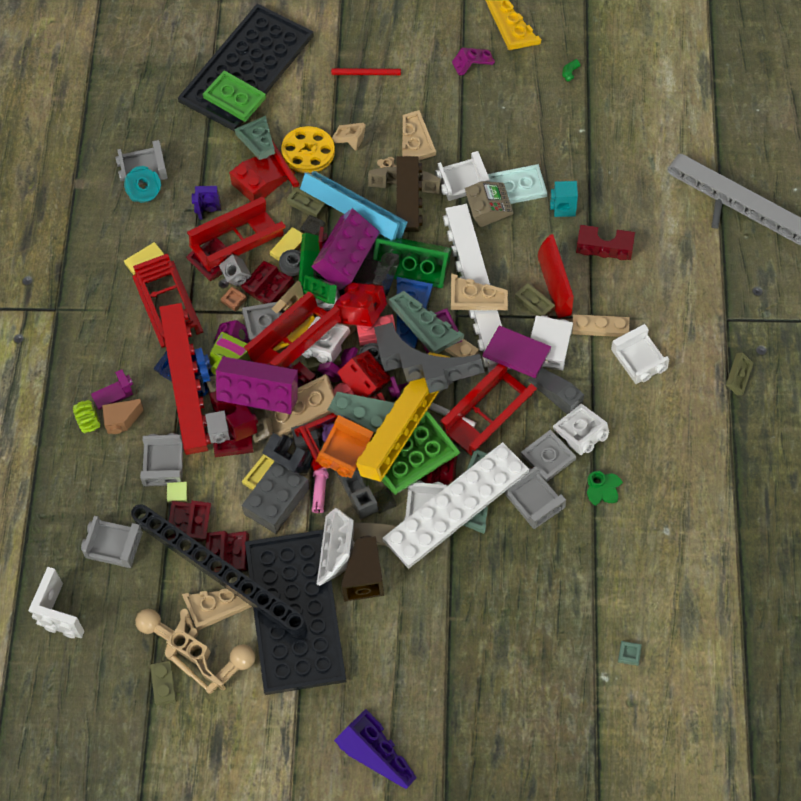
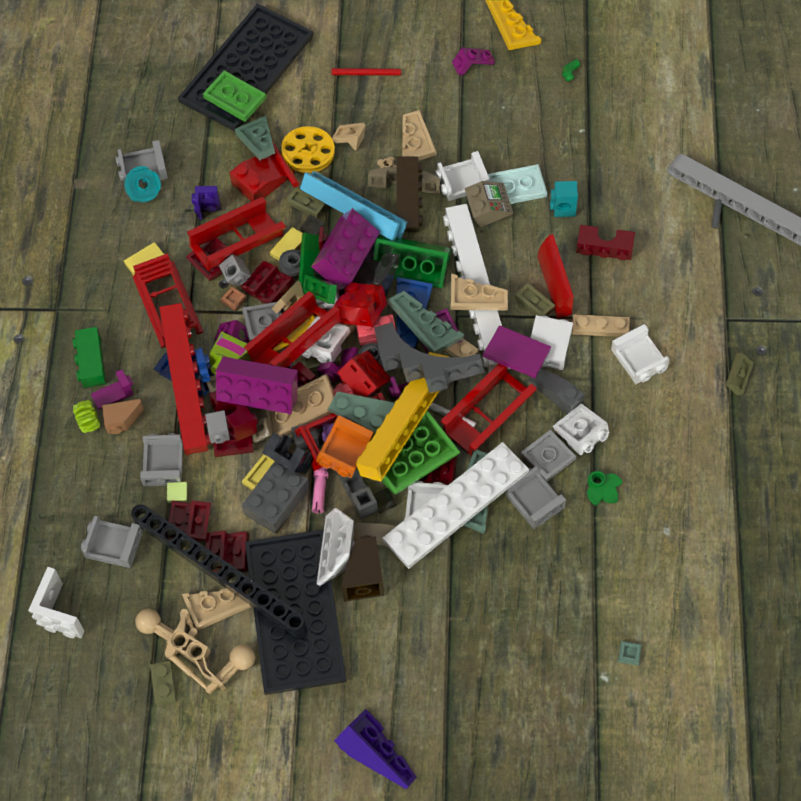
none -> green brick [72,327,106,388]

